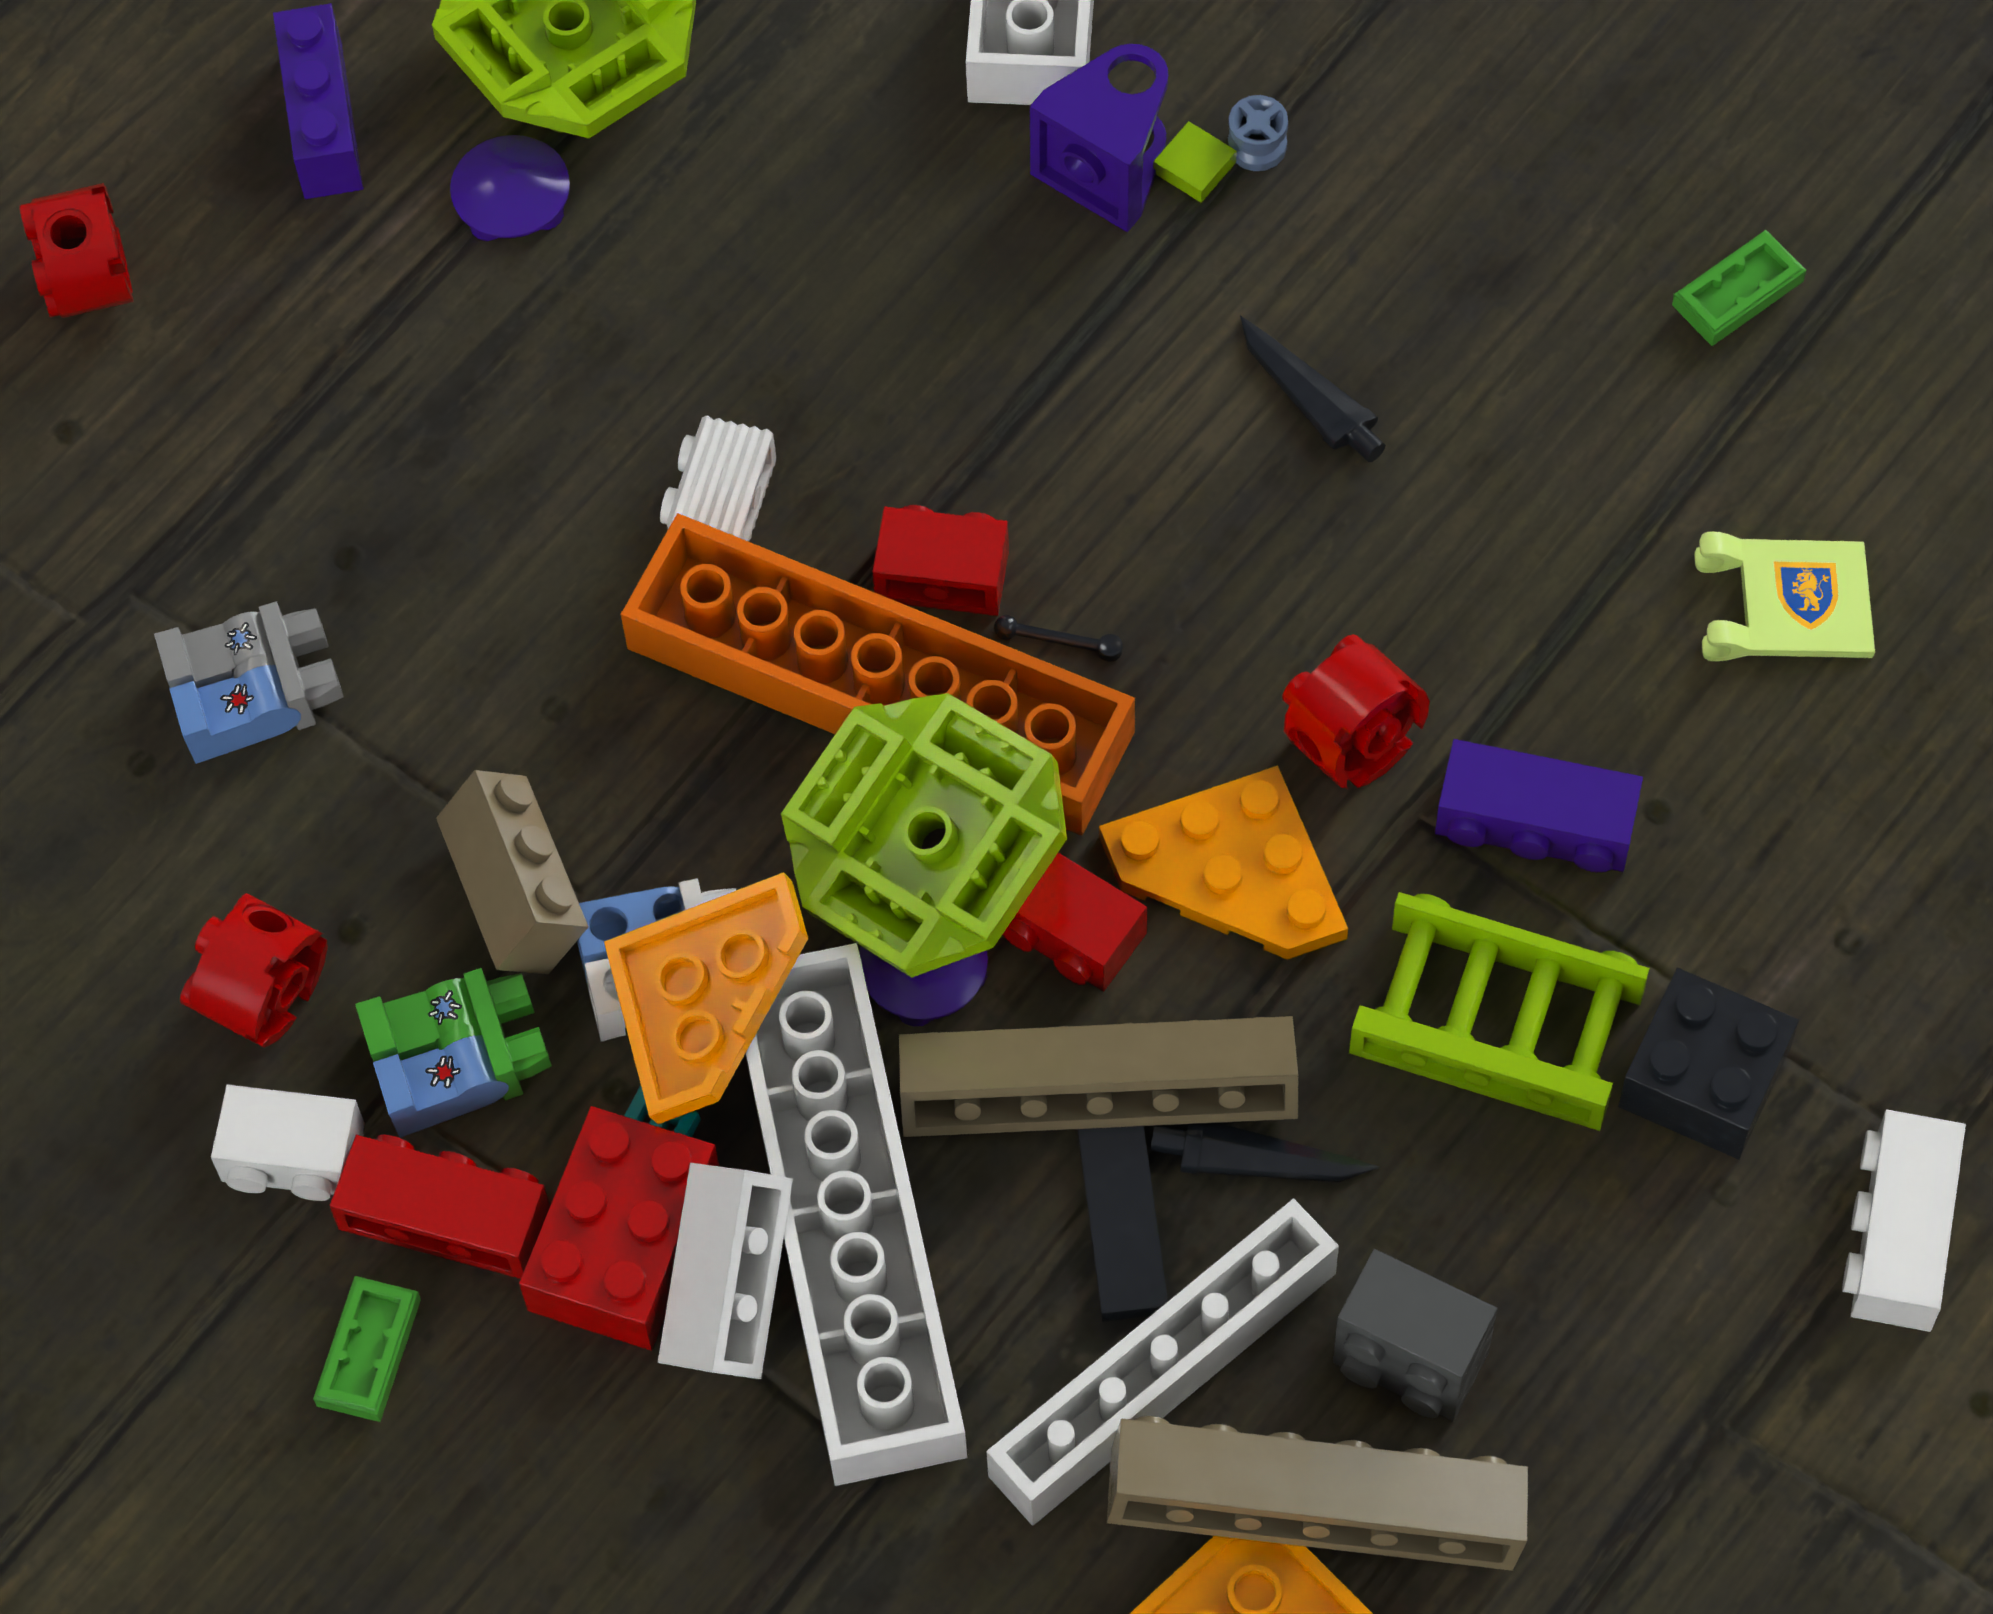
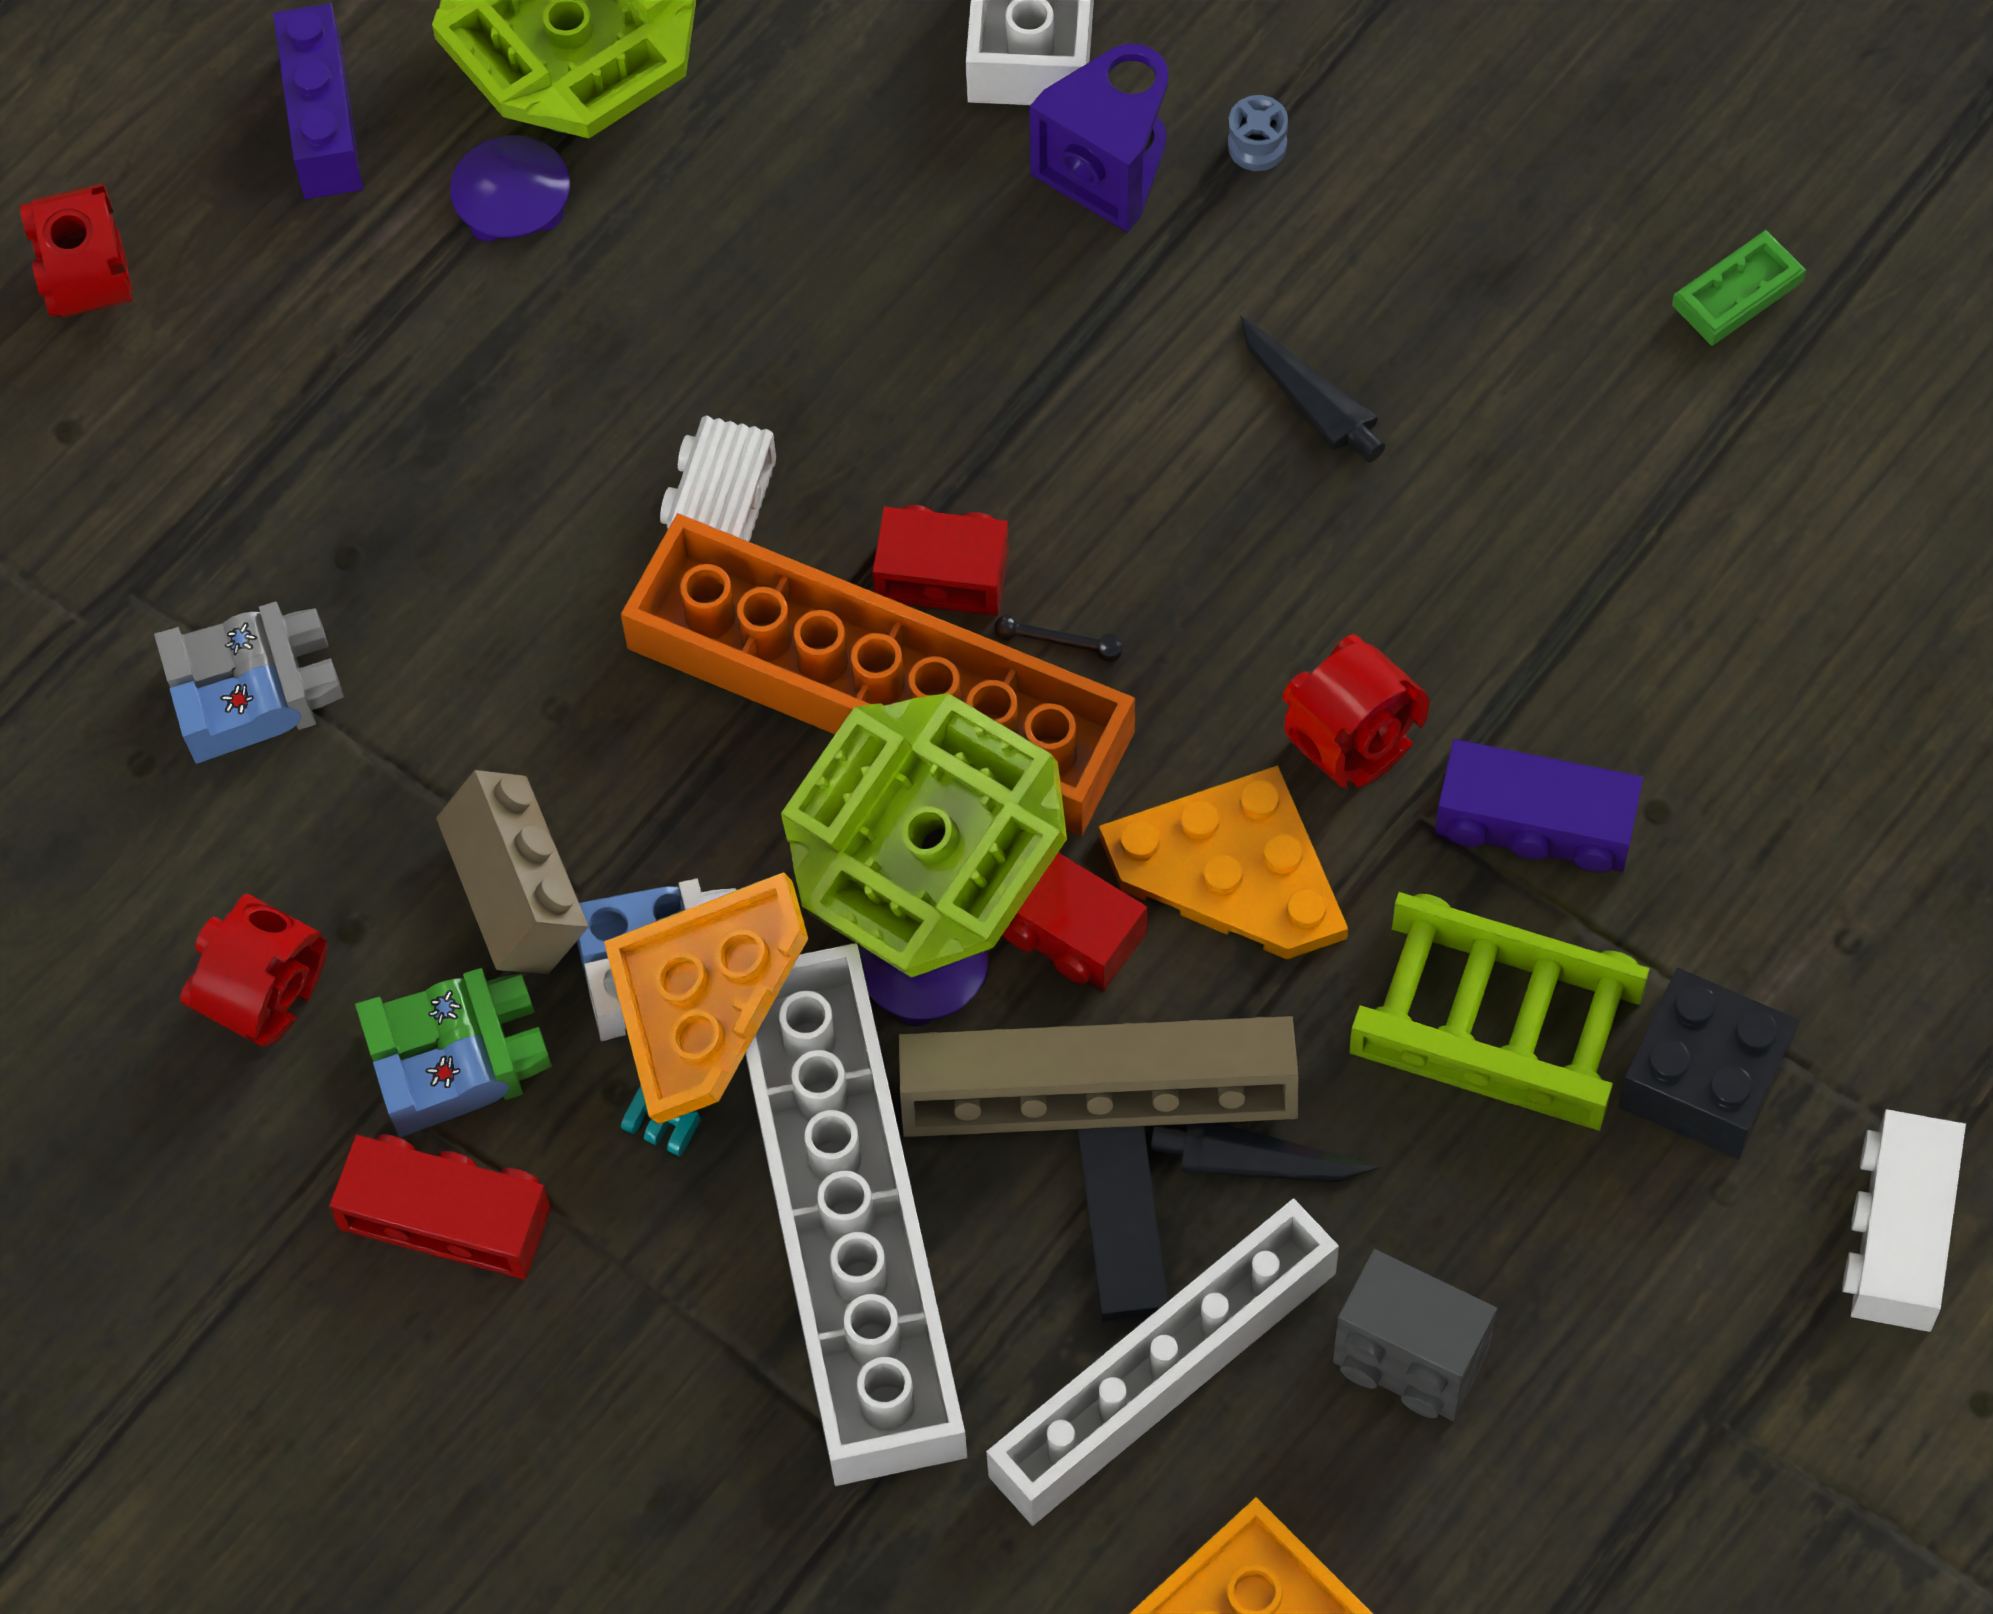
white brick [211,1085,365,1201] -> none
bright green plate [313,1276,421,1422] -> none
red brick [519,1106,719,1351] -> none
white brick [658,1163,793,1379] -> none
dark tan brick [1107,1416,1528,1571] -> none
lime tile [1153,121,1237,203] -> none
yellowish green flag [1694,531,1875,661] -> none

